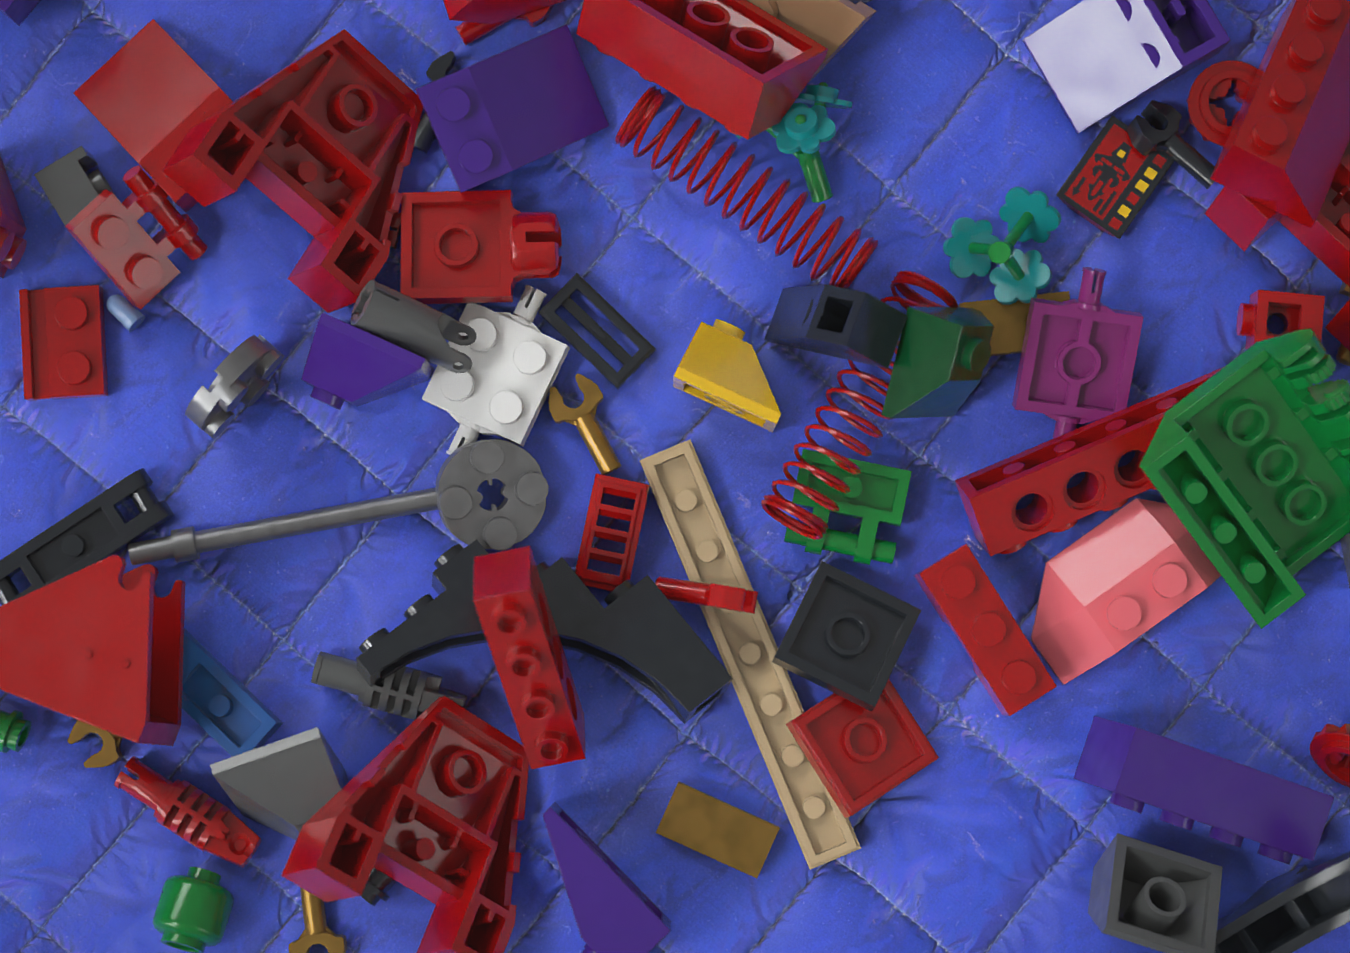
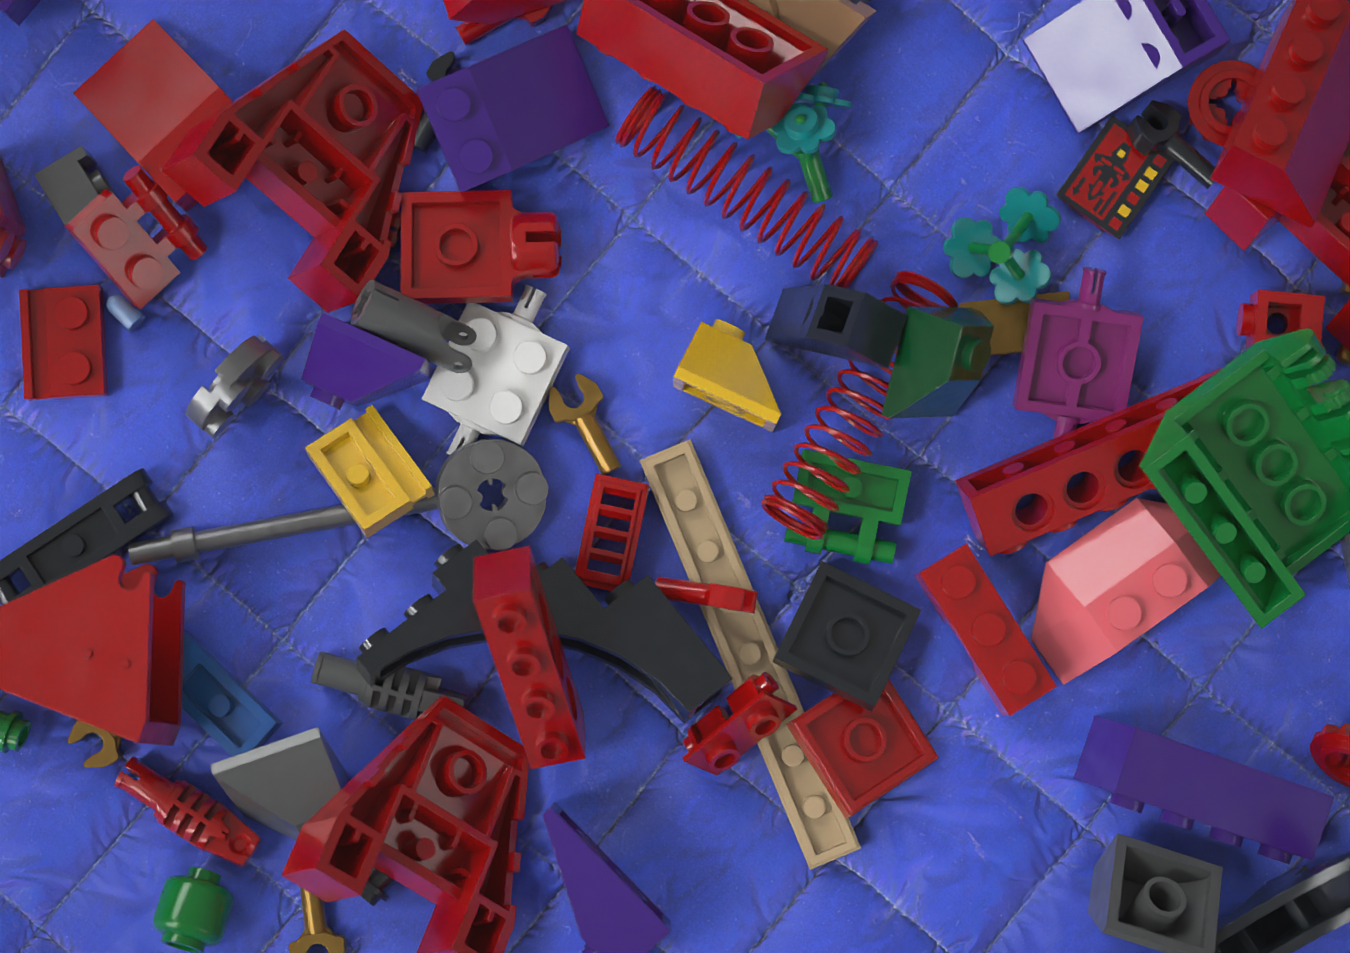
black tile [539,273,656,389] -> none
pearl gold tile [656,781,780,878] -> none
none -> yellow plate [305,405,435,538]
none -> red hinge [682,672,797,776]

